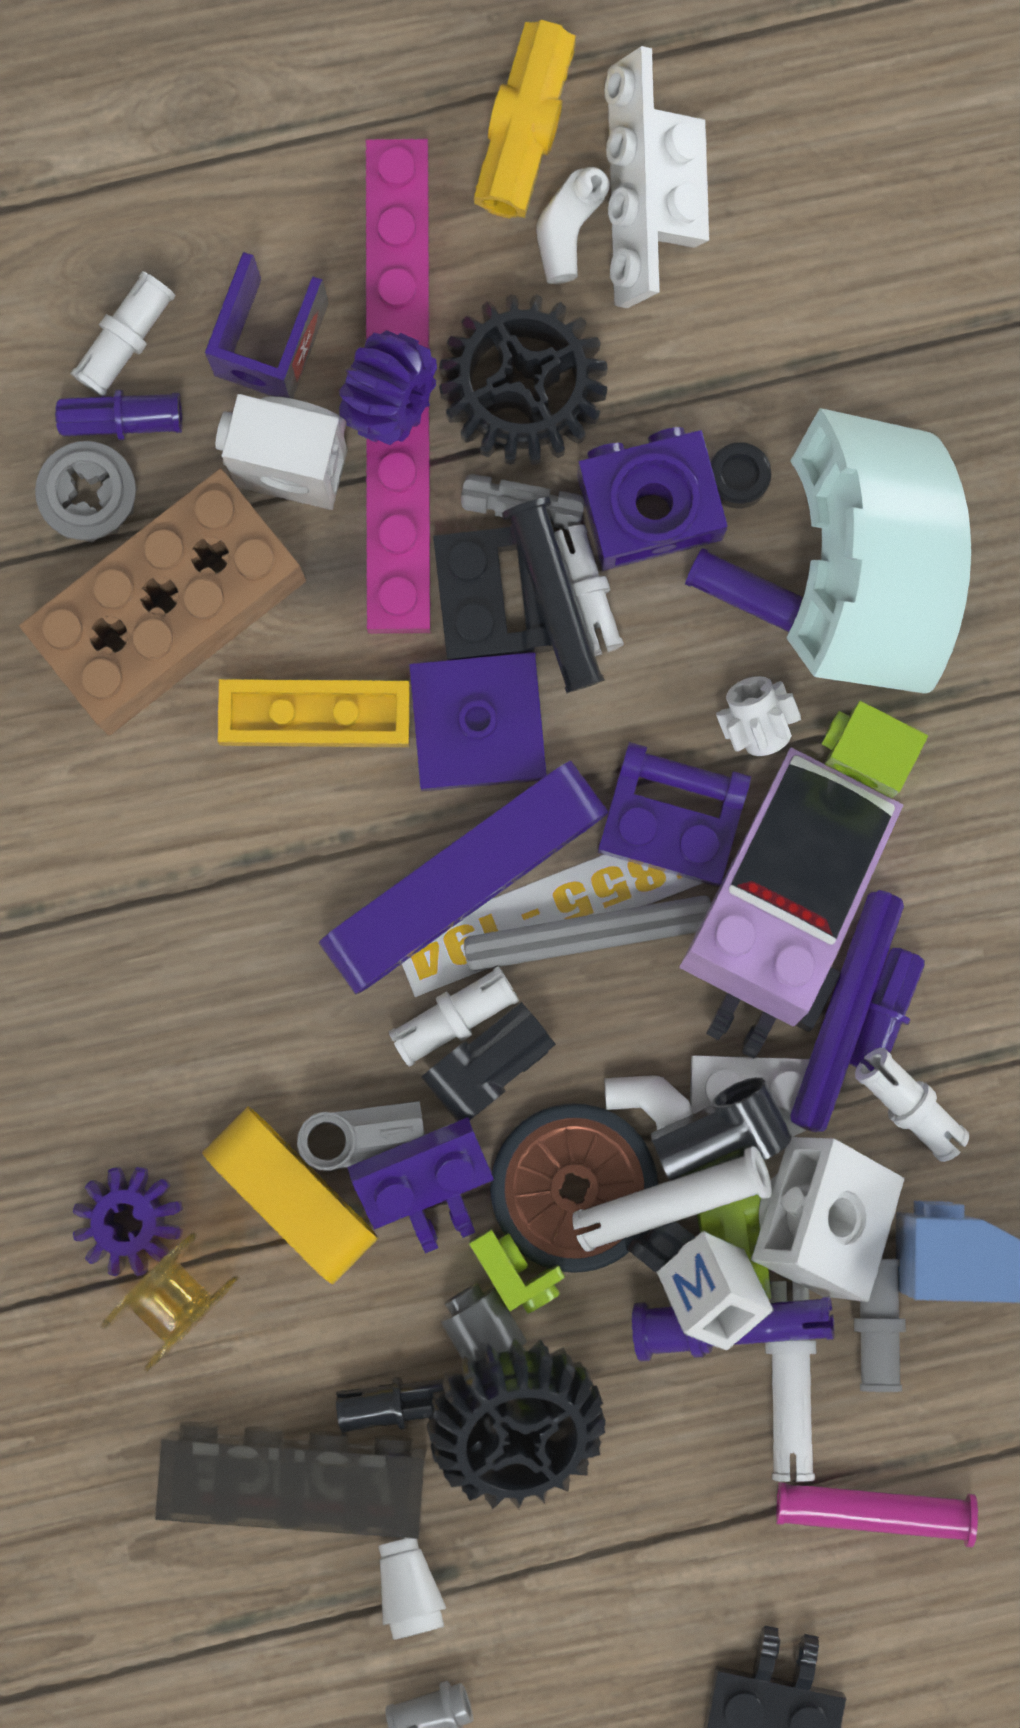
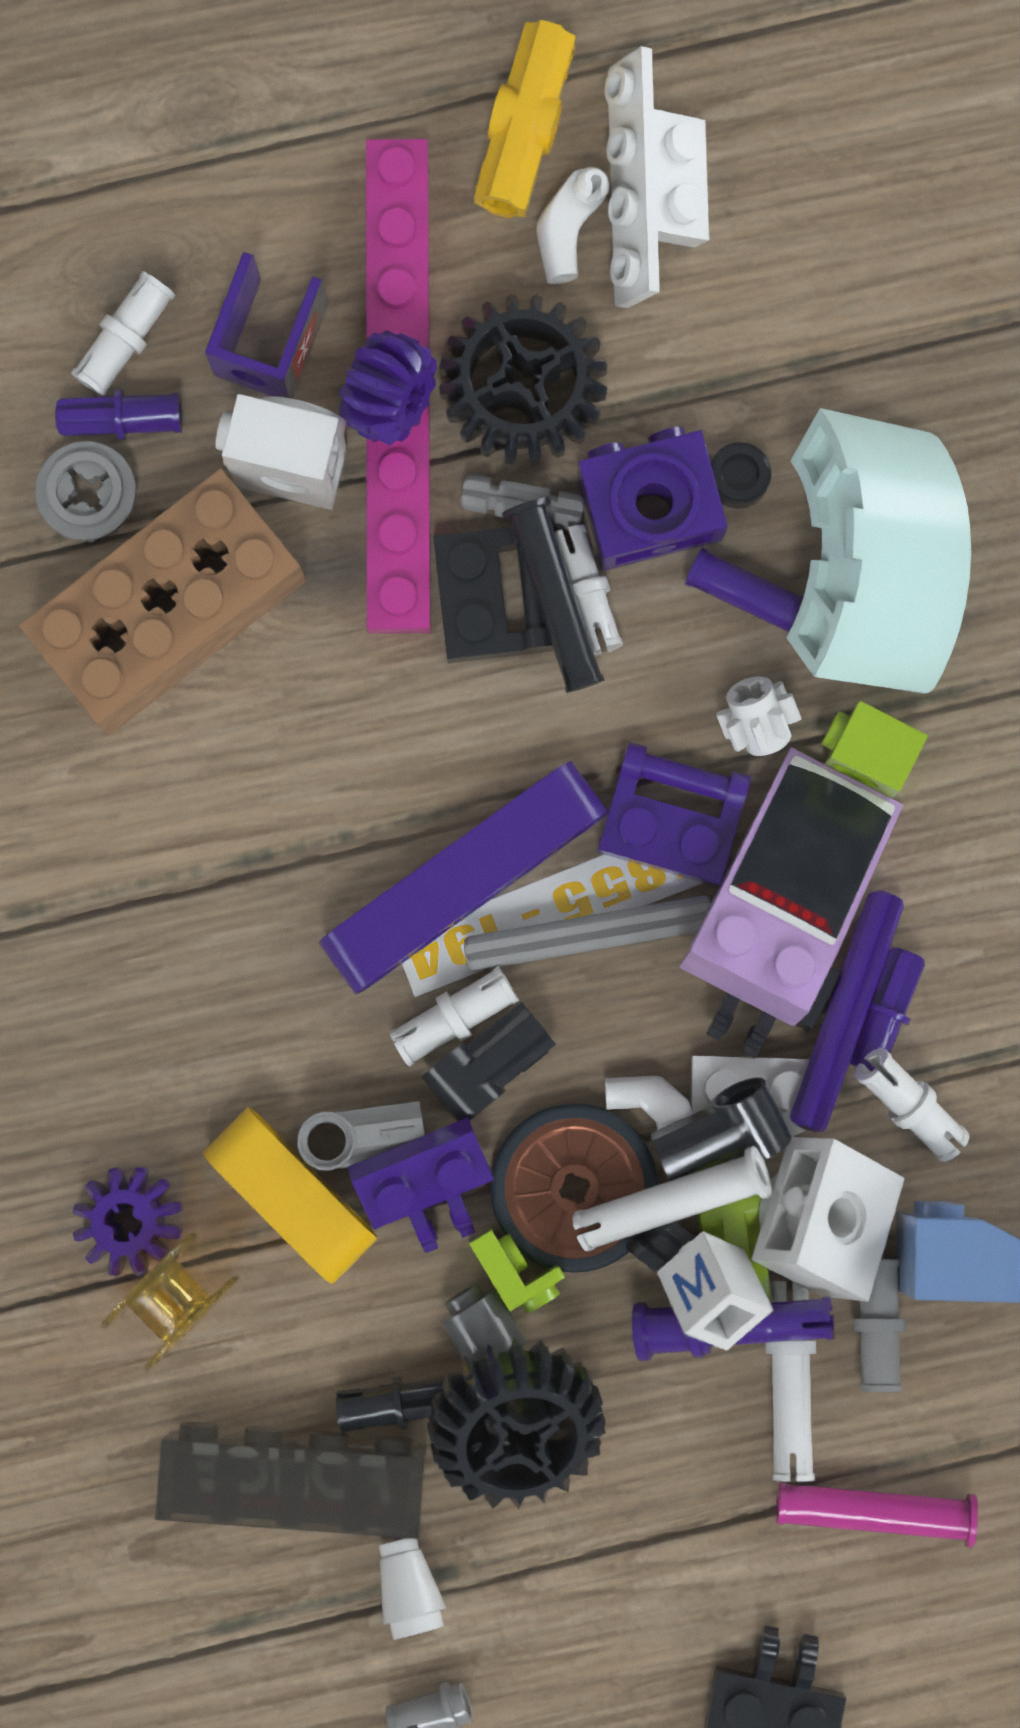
yellow plate [218,679,410,747] -> none
dark purple plate [409,653,547,792] -> none

